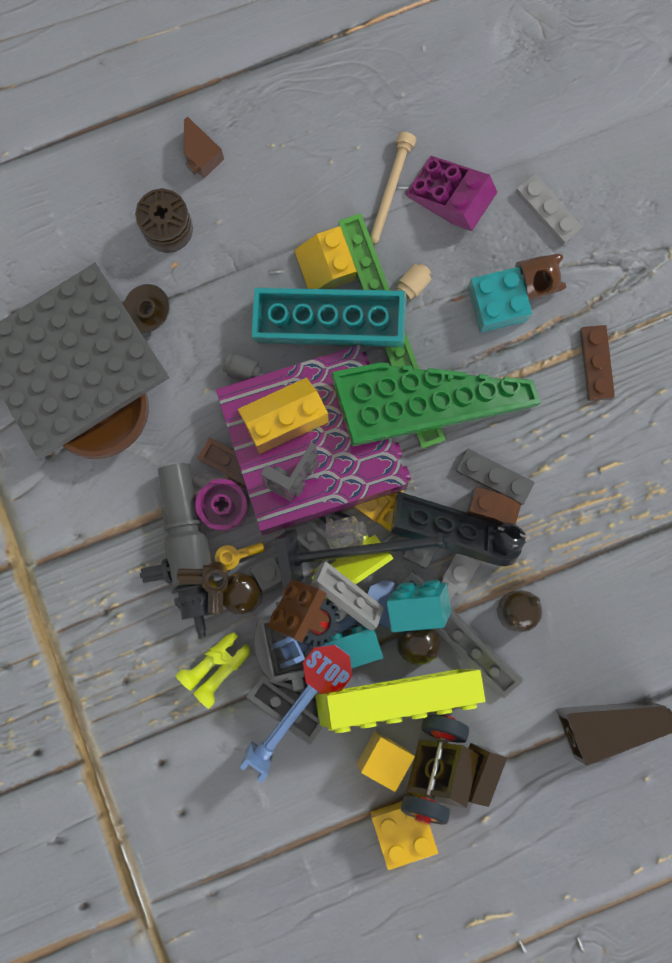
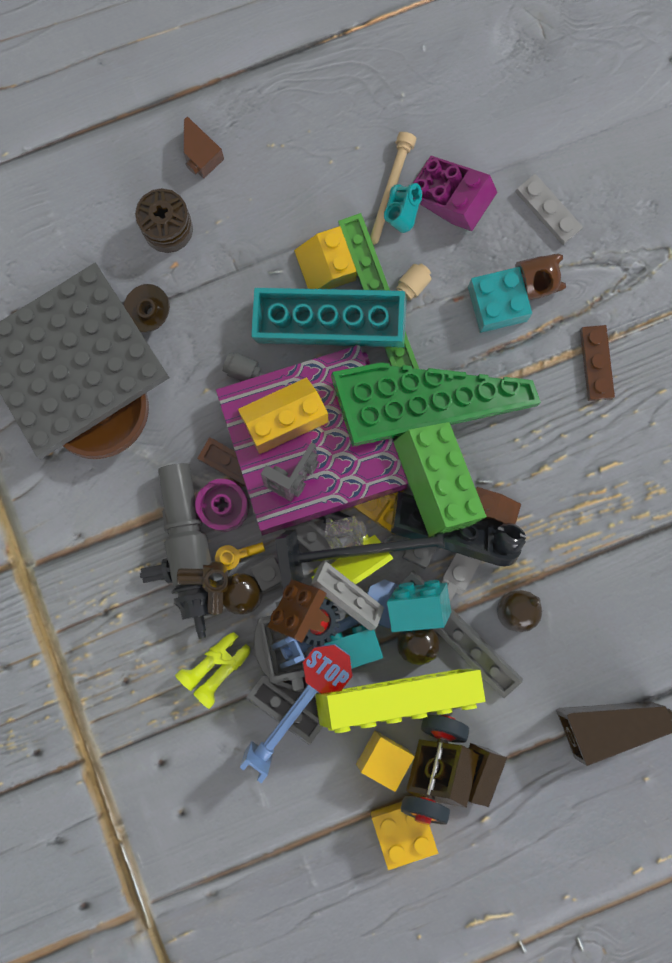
dark grey plate [456,448,535,505] -> none
none -> teal piece [384,183,422,233]
none -> bright green brick [393,422,487,537]

